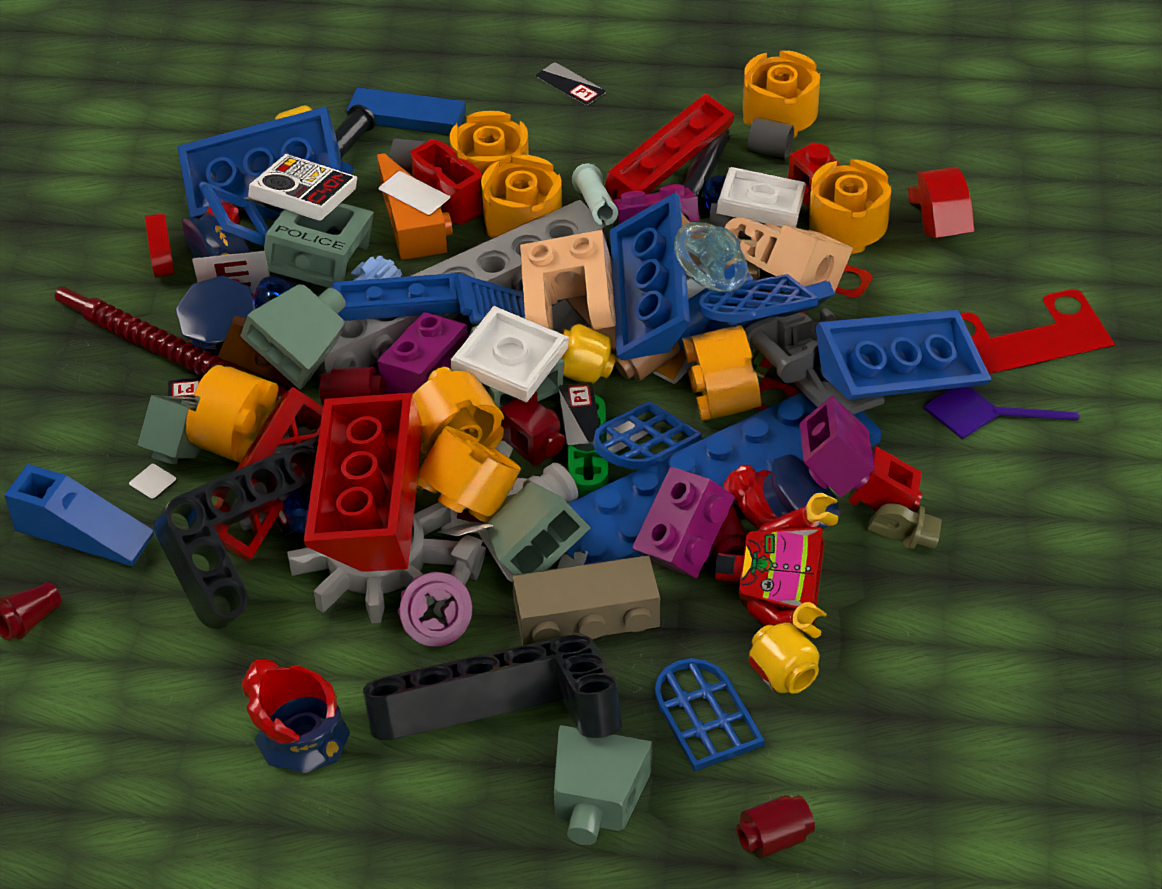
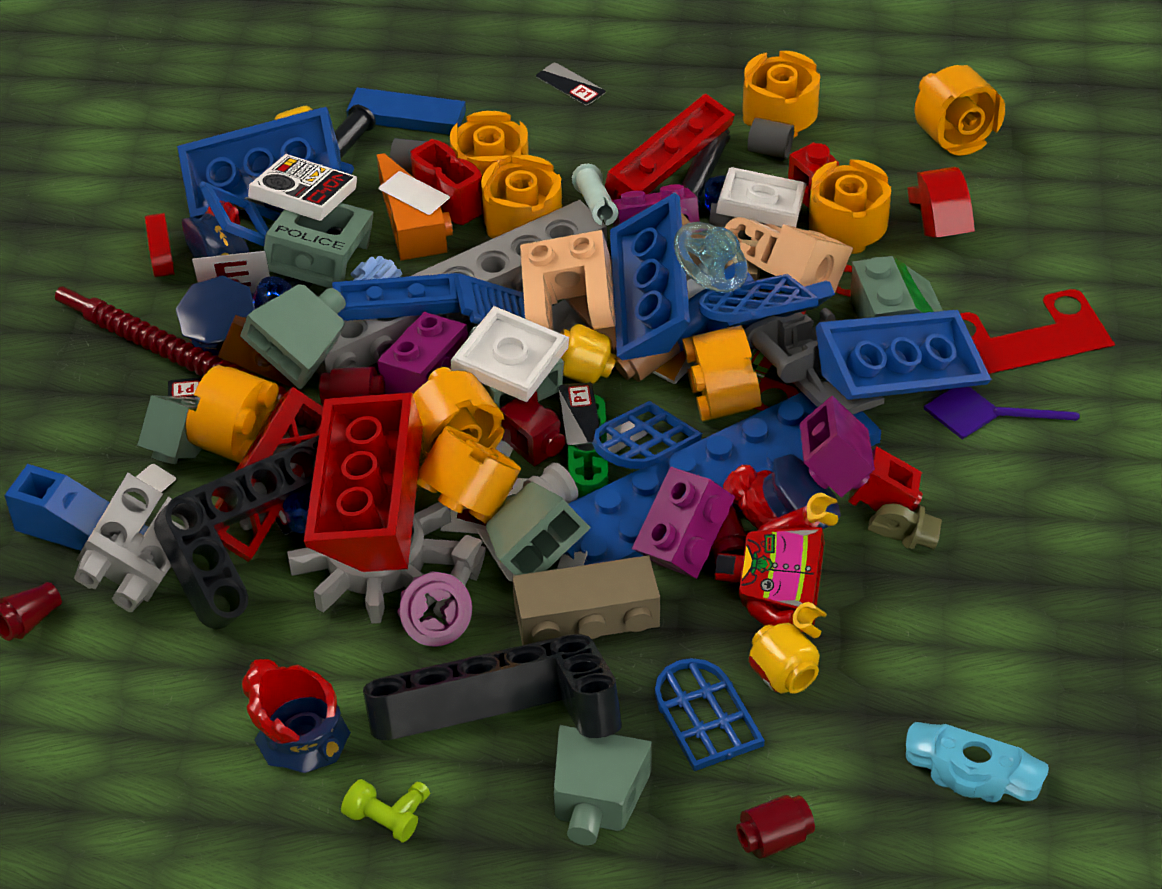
white sticker [438,522,493,536] -> none
none -> light grey hips [74,473,189,612]
none -> lime piece [341,779,430,843]
none -> sand green slope [850,256,943,319]
none -> medium azure piece [905,722,1049,802]
none -> light orange brick [915,65,1005,156]

